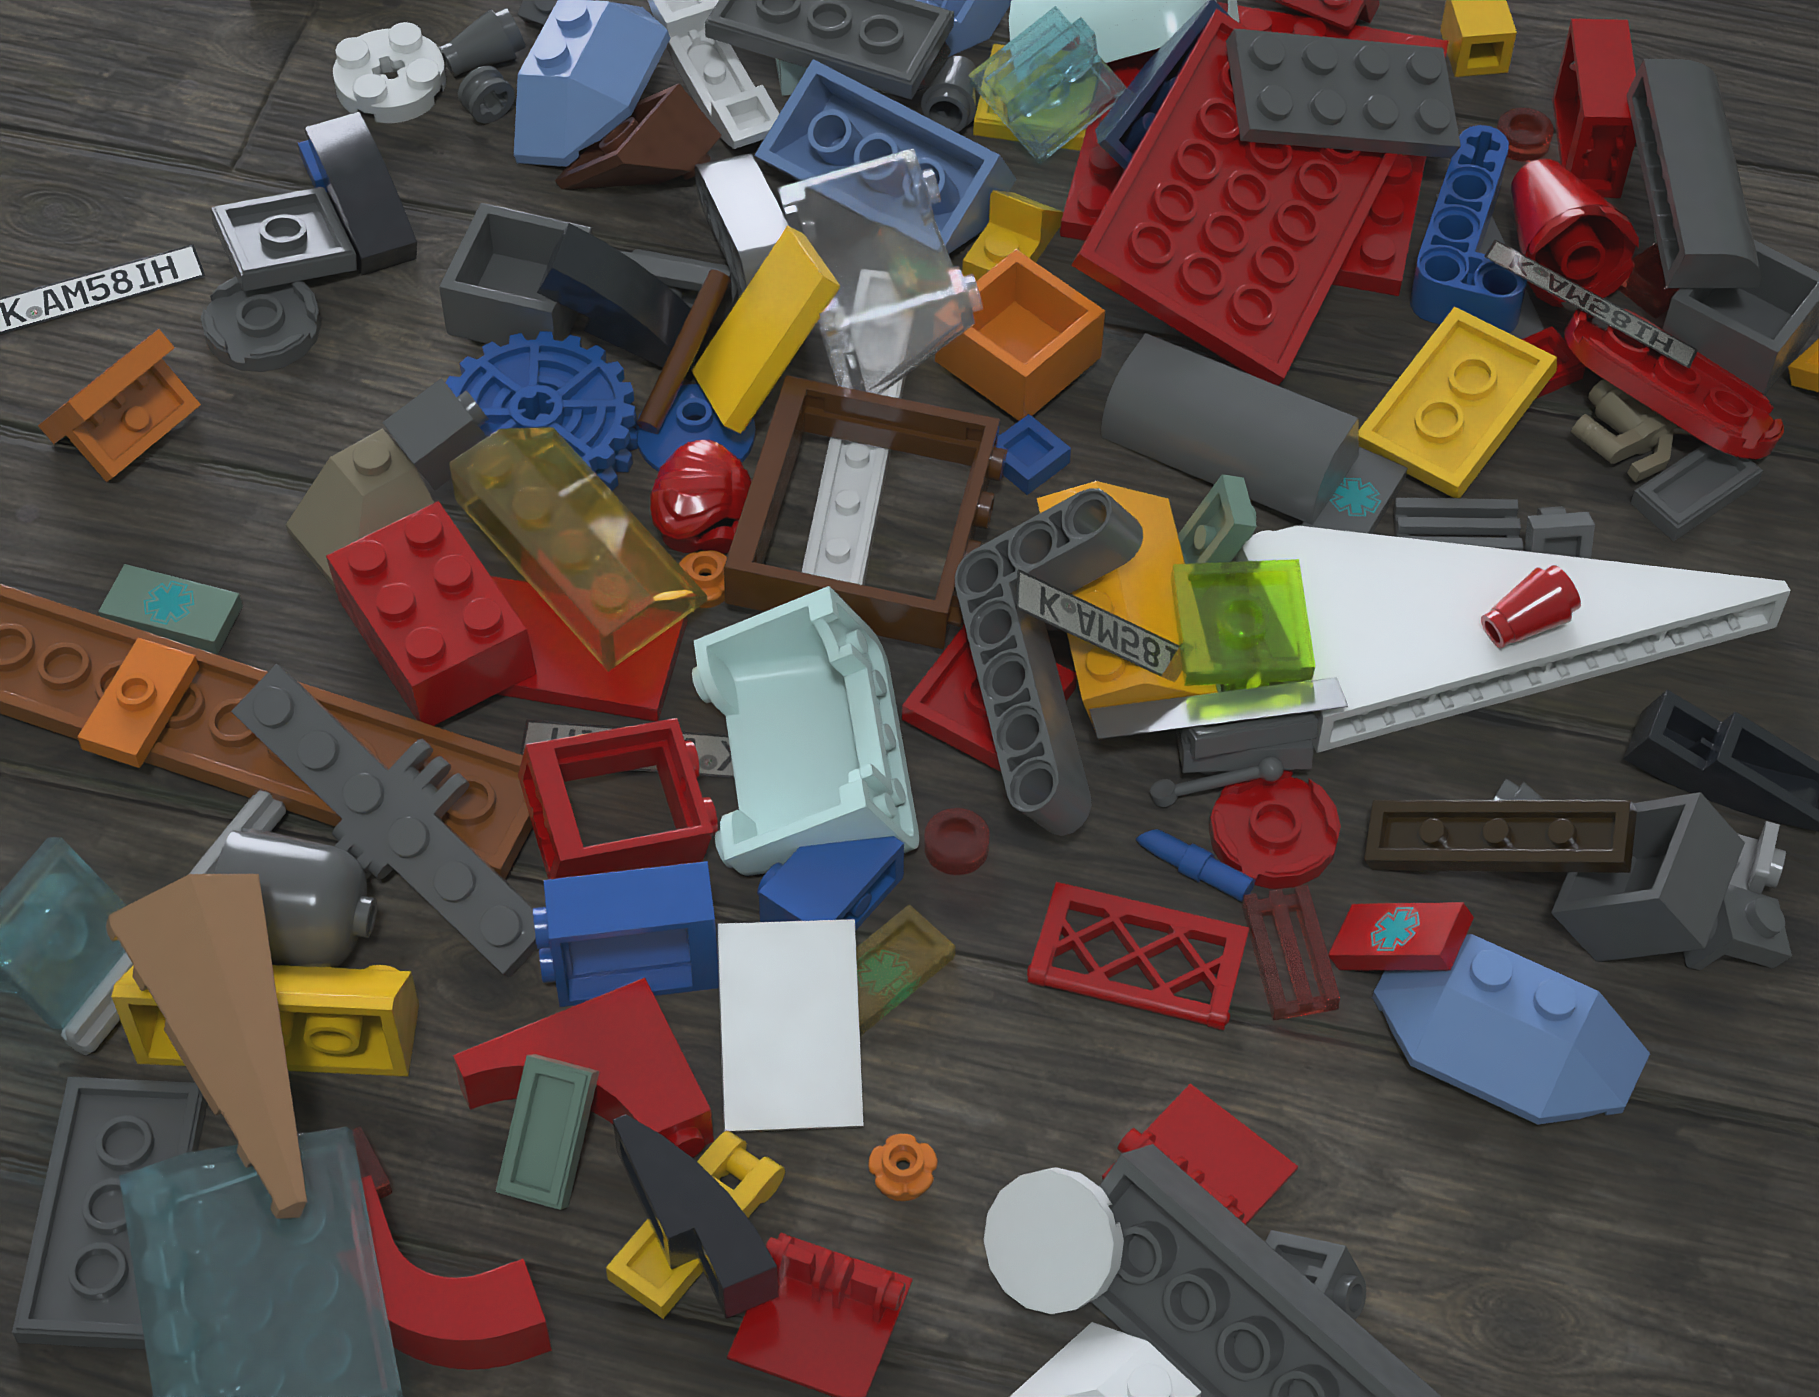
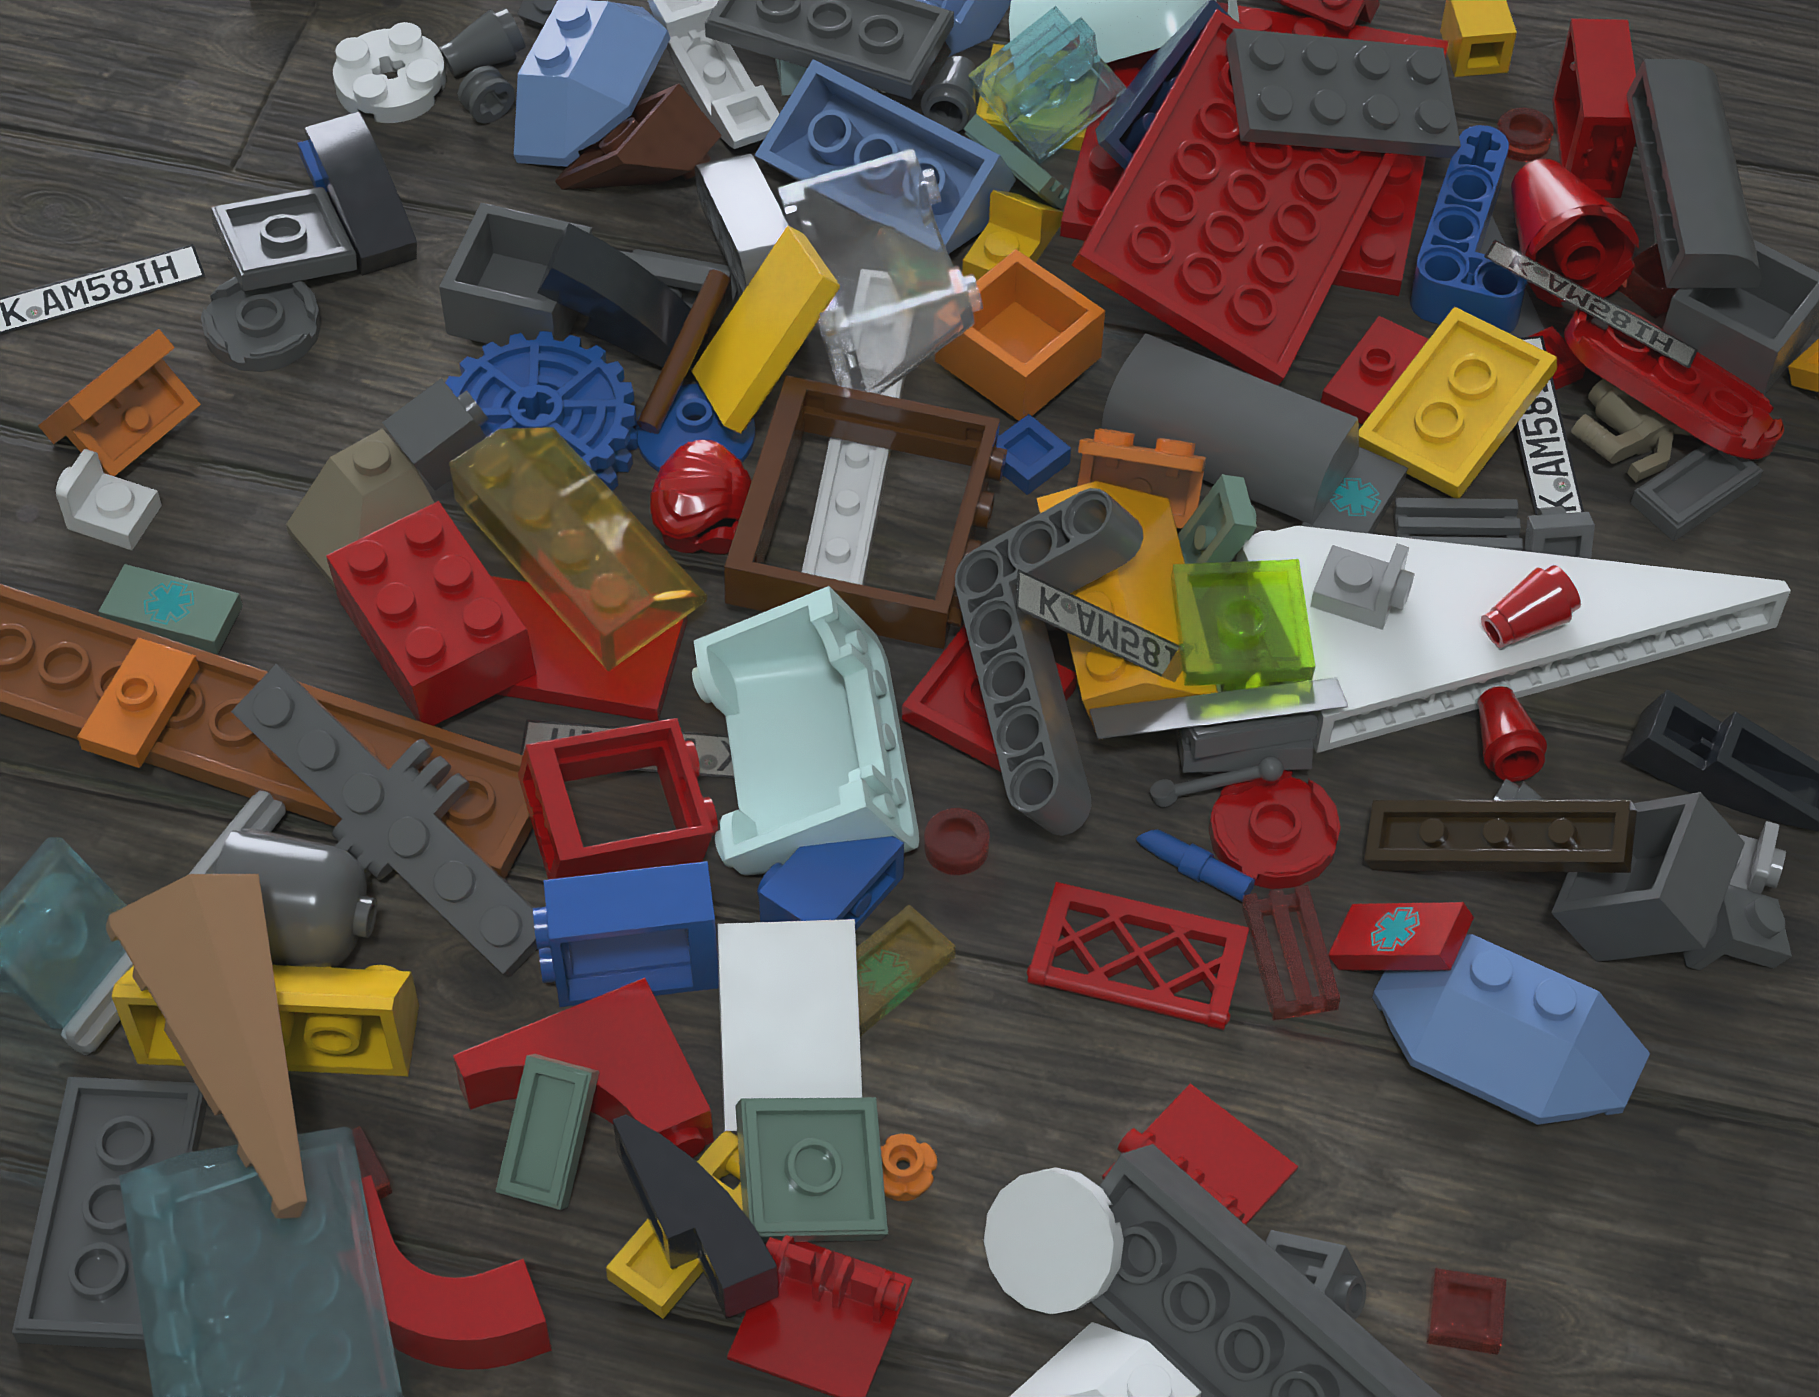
orange plate [675,550,727,608] -> none
none -> white bracket [56,449,162,550]
none -> sand green tile [735,1097,888,1242]
none -> sand green tile [964,114,1069,209]
none -> orange bracket [1077,428,1207,528]
none -> light grey bracket [1310,543,1415,630]
none -> red plate [1321,316,1429,424]
none -> clear red tile [1426,1268,1507,1355]
none -> red cone [1477,686,1547,782]
none -> sticker [1515,336,1584,515]

